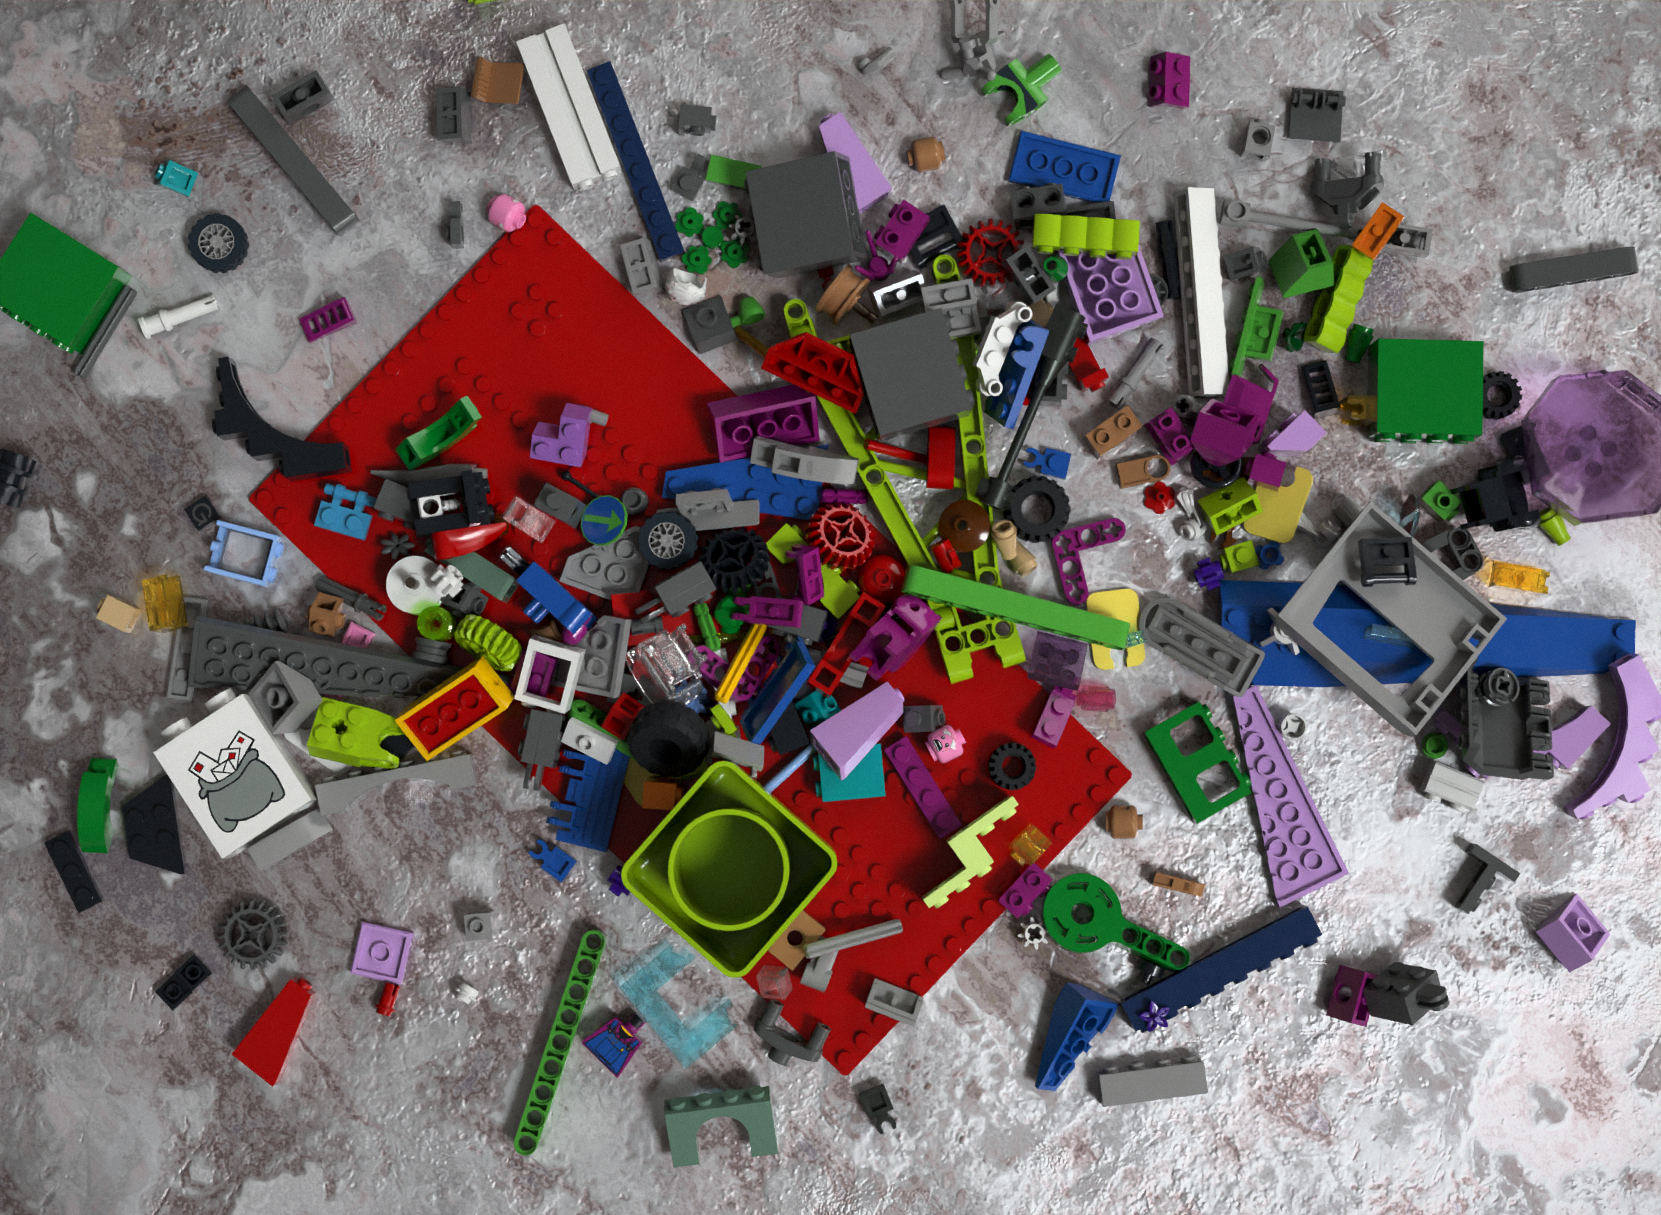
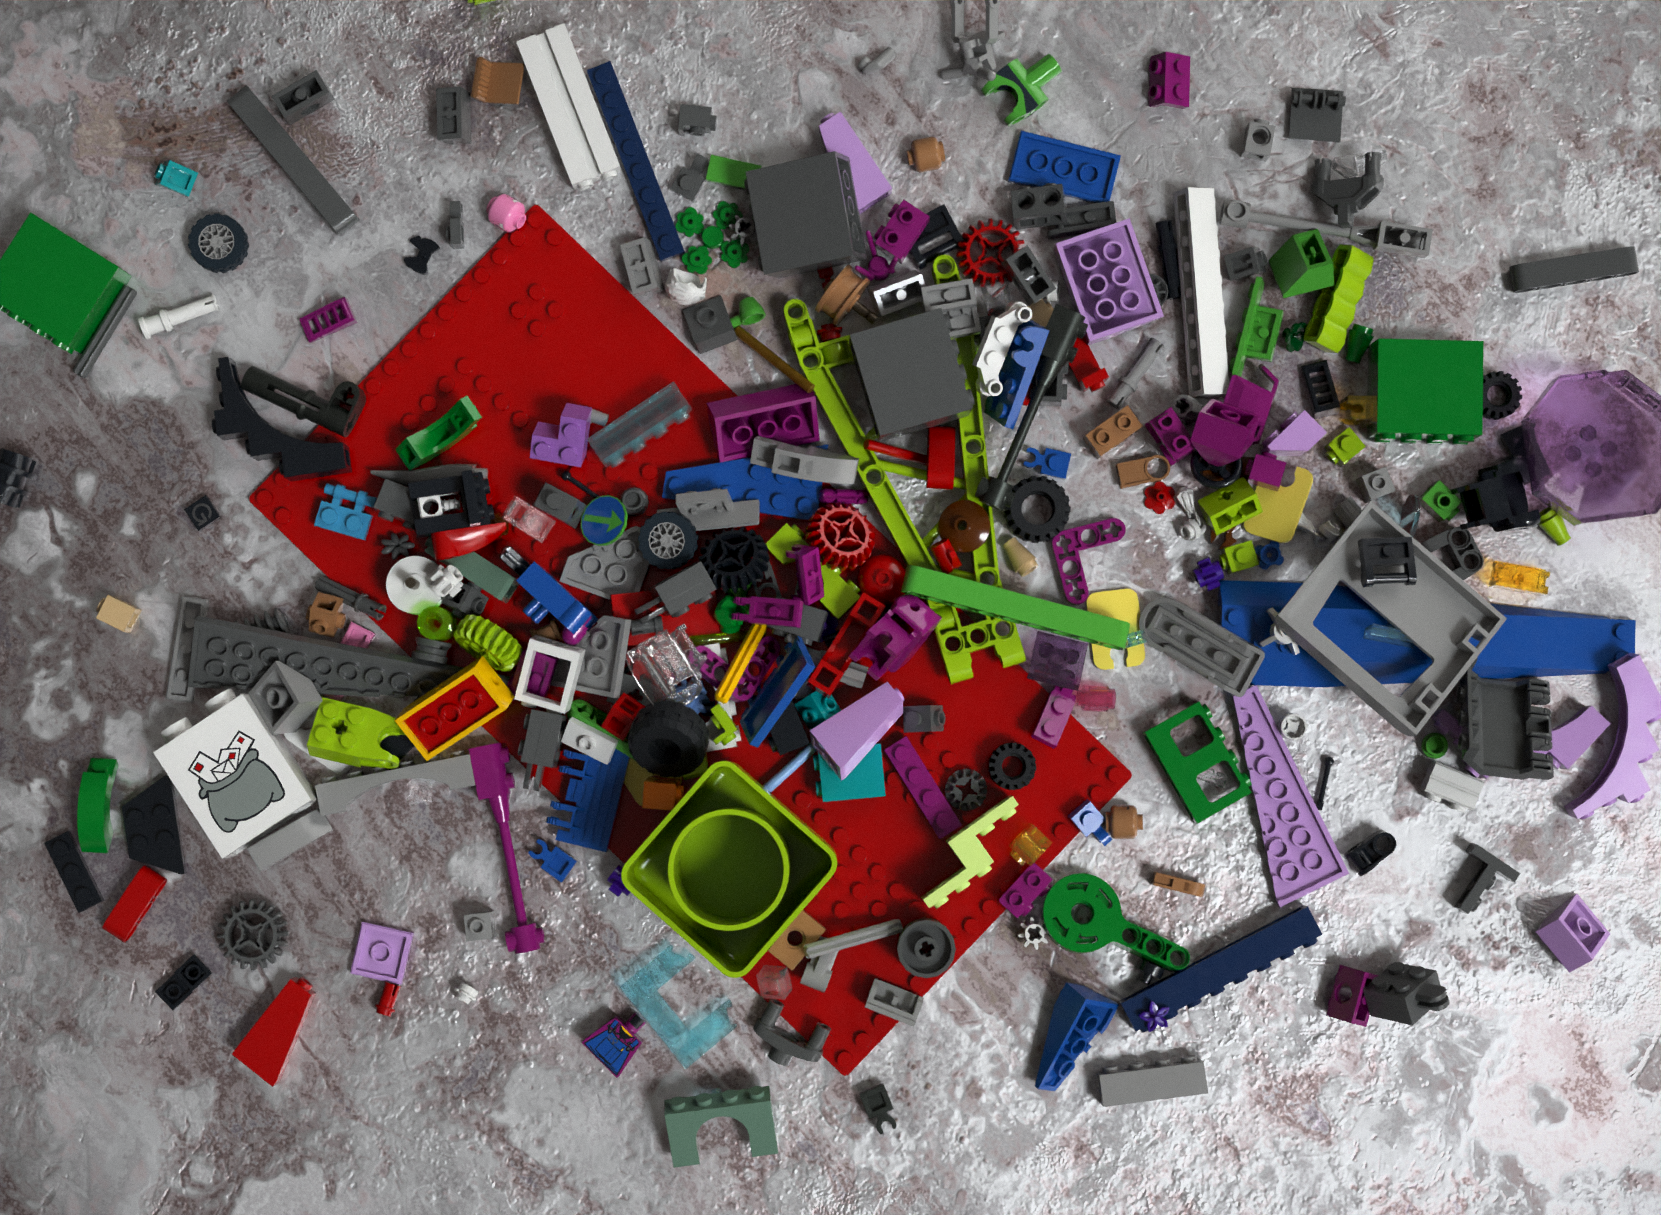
clear yellow hinge [142,575,188,633] -> none
window [204,520,284,588] -> none
bright green beam [514,928,607,1156] -> none
bright green axle [693,602,721,652] -> none
light grey hinge [705,731,764,778] -> none
red wedge [761,332,866,414] -> none
bright pink head [925,725,966,763] -> none
tan cone [991,520,1017,560] -> none
lime brick [1032,214,1140,260] -> none
green cone [1042,255,1068,281] -> none
orange plate [1352,202,1404,261] -> none
dark grey wheel [1476,668,1520,708] -> none
none -> red beam [102,865,167,943]
none -> pearl dark grey piece [241,366,366,437]
none -> black piece [404,236,440,275]
none -> magenta bar [469,743,545,954]
none -> clear light blue brick [587,382,693,468]
none -> red plate [817,323,842,342]
none -> dark grey wheel [896,918,956,978]
none -> dark grey gear [945,769,987,811]
none -> plate [1068,799,1113,846]
none -> black hinge [1316,757,1334,811]
none -> lime bracket [1324,427,1366,467]
none -> black piece [1344,831,1396,876]
none -> light grey brick [1356,467,1396,503]

